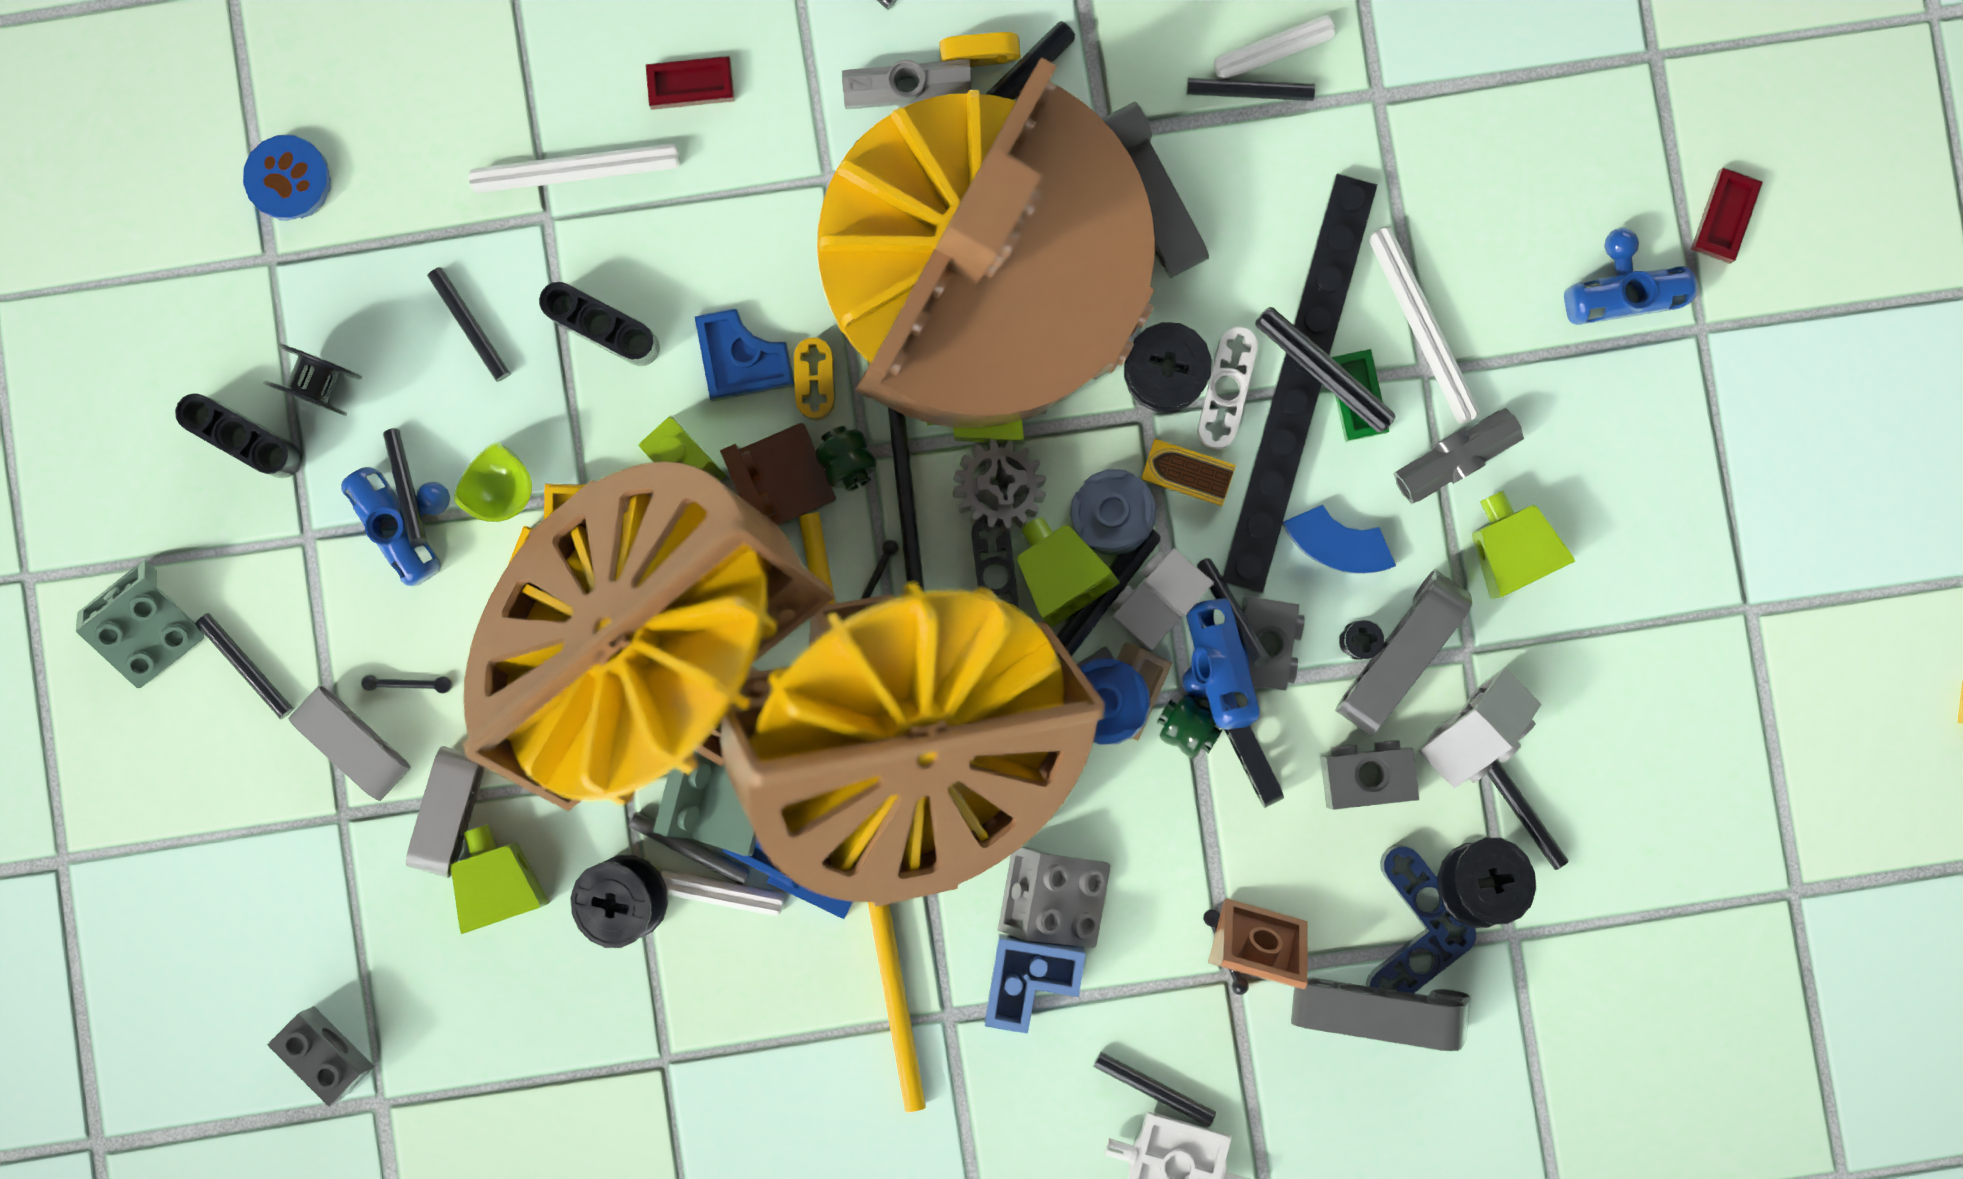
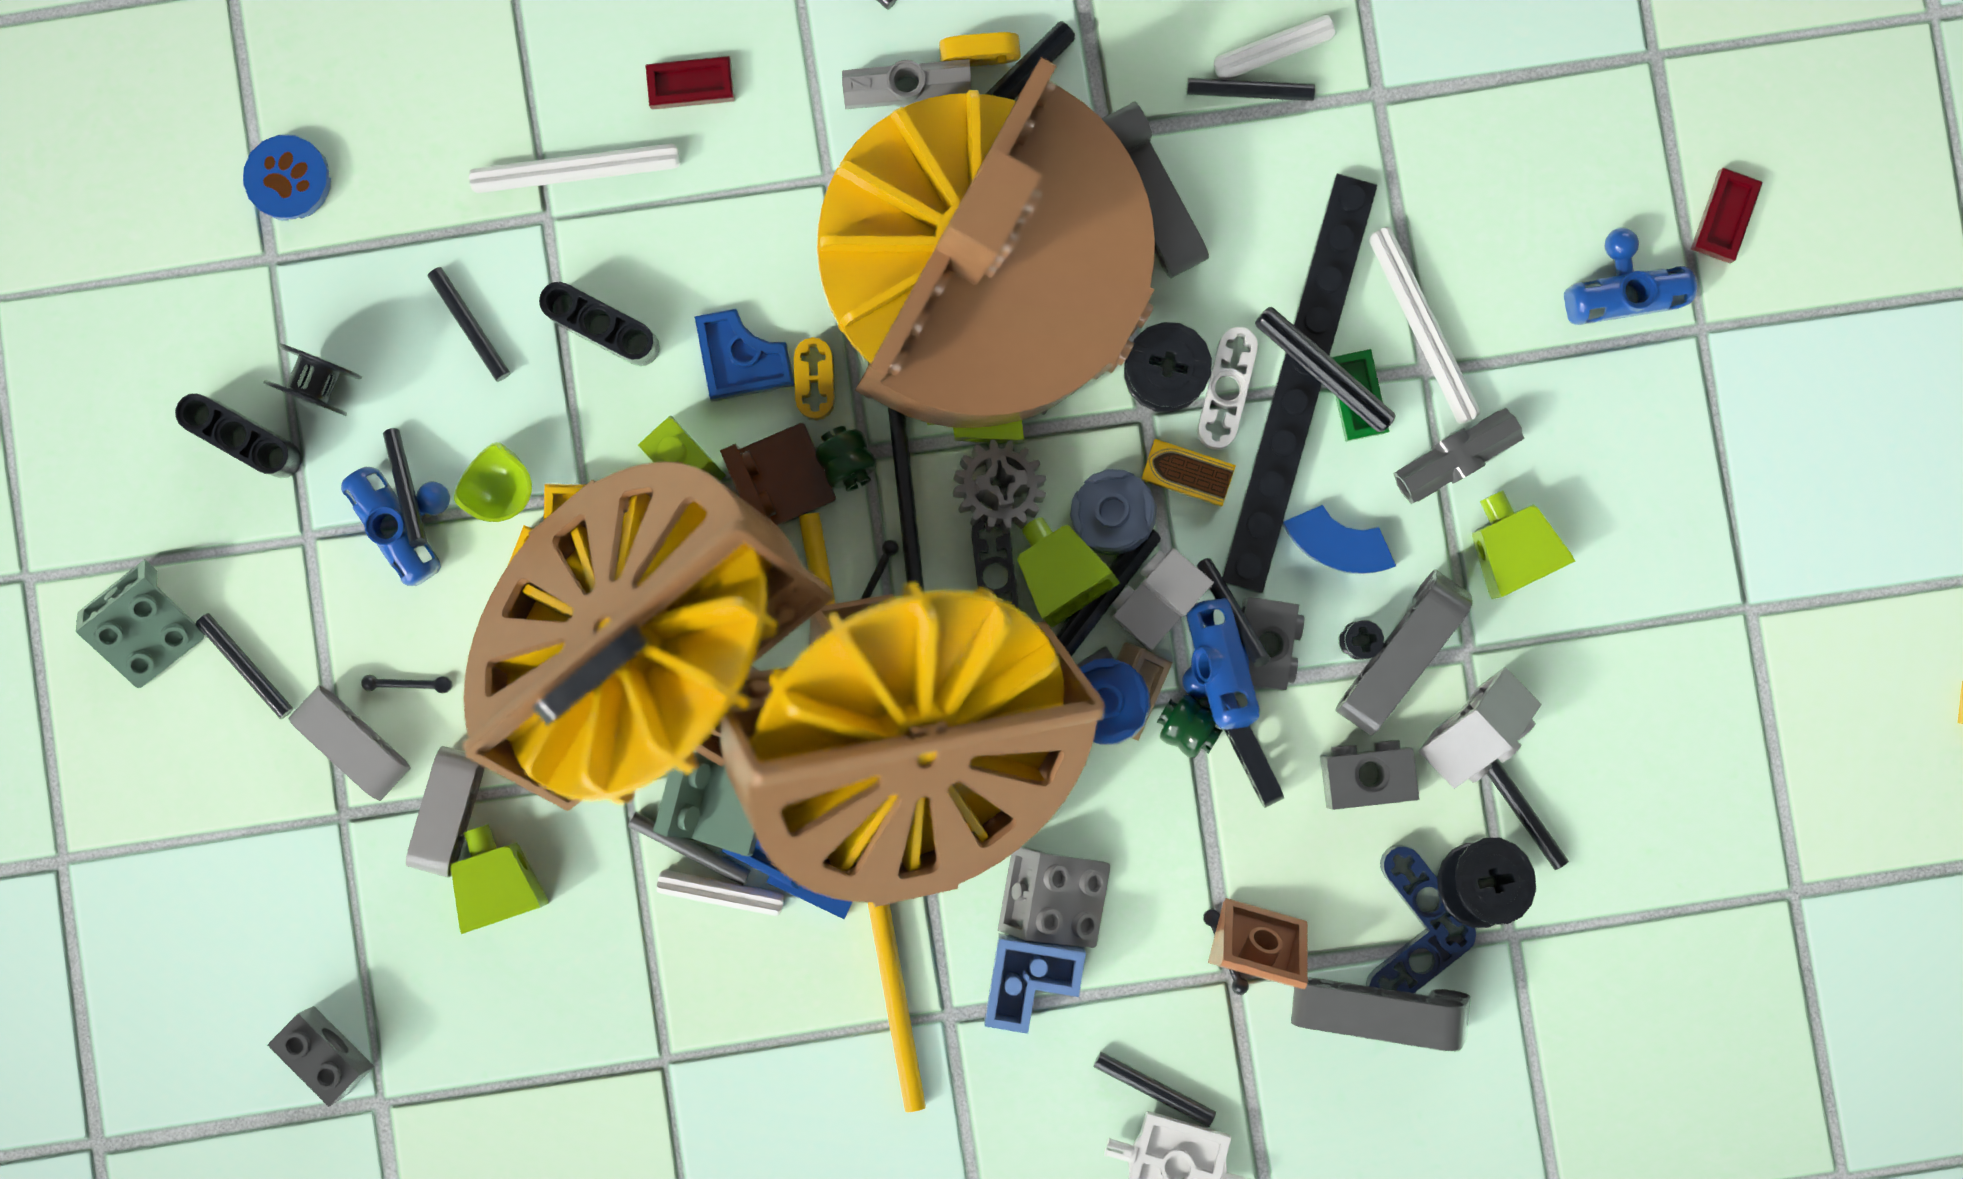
black piece [570,855,668,948] -> none
none -> black beam [532,624,651,726]

